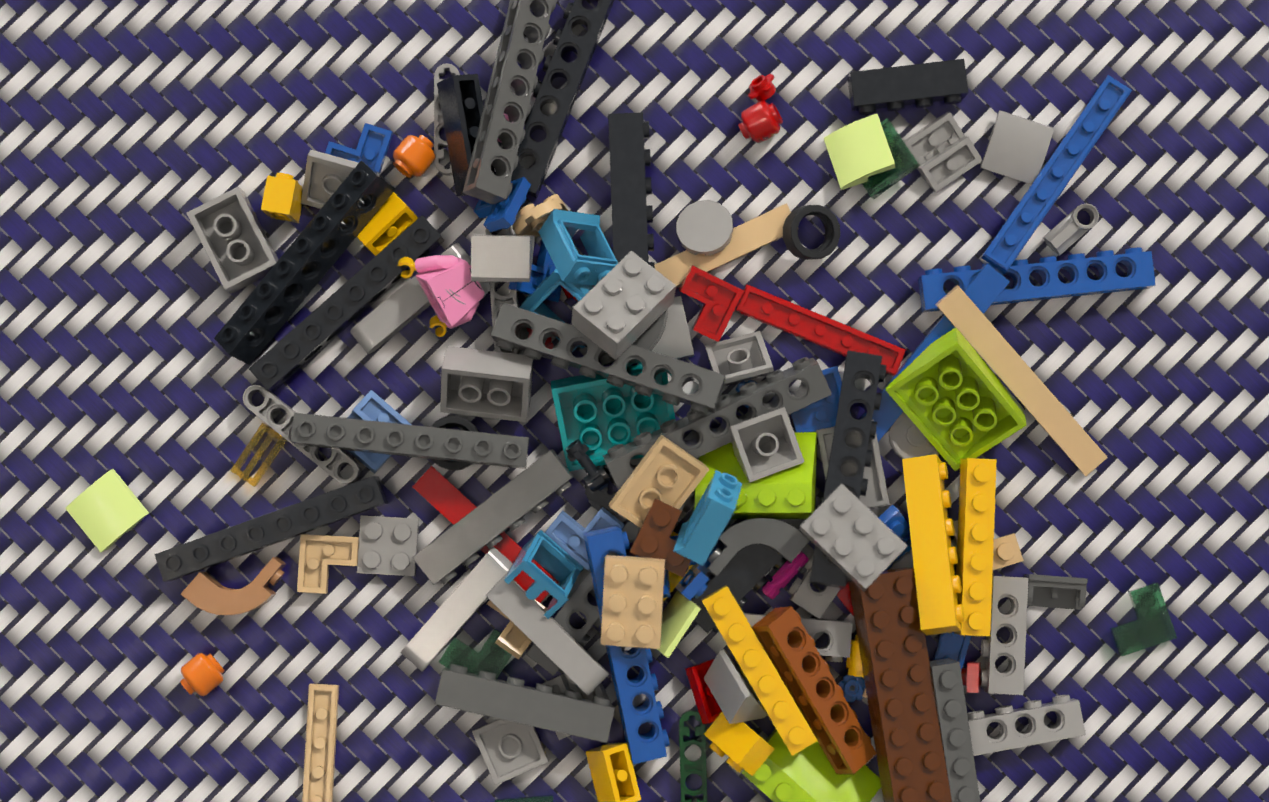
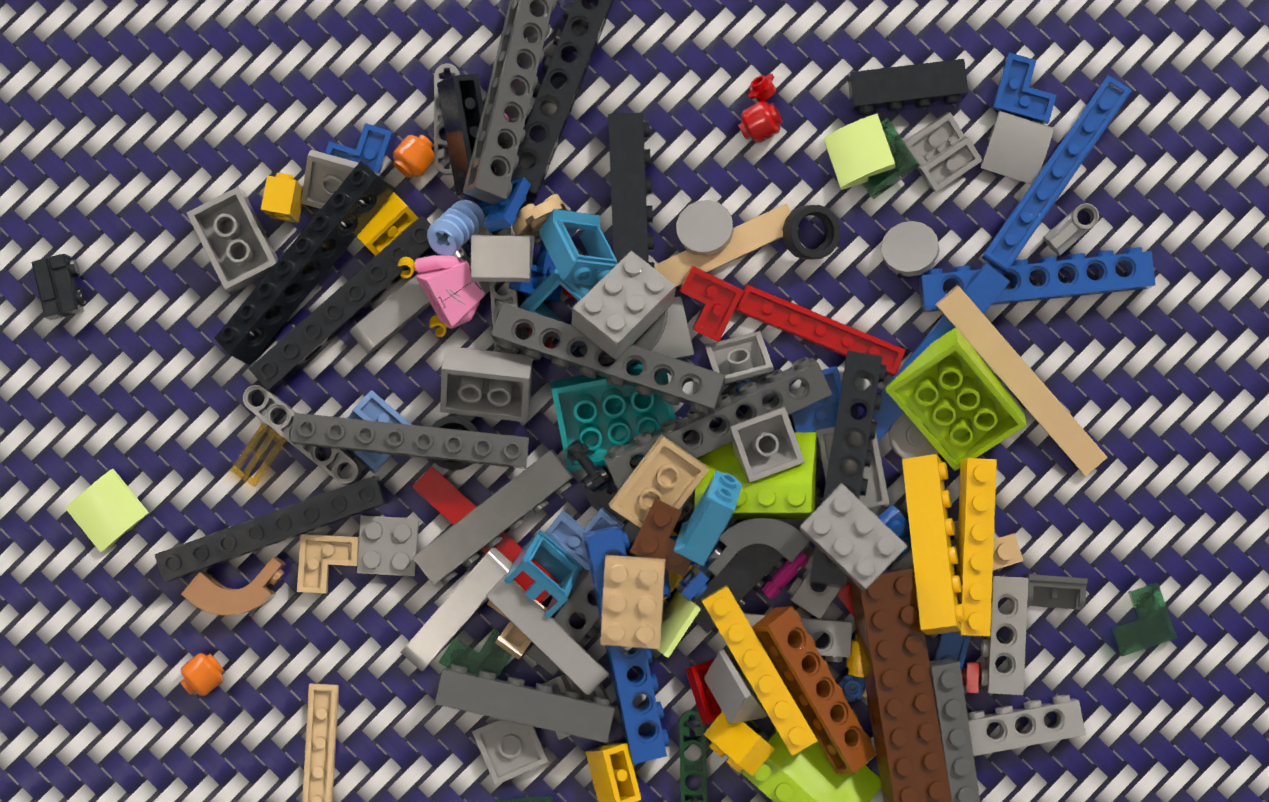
none -> black brick [31,254,86,320]
none -> light blue piece [427,200,485,255]
none -> light grey tile [881,221,940,277]
none -> blue plate [992,52,1056,124]

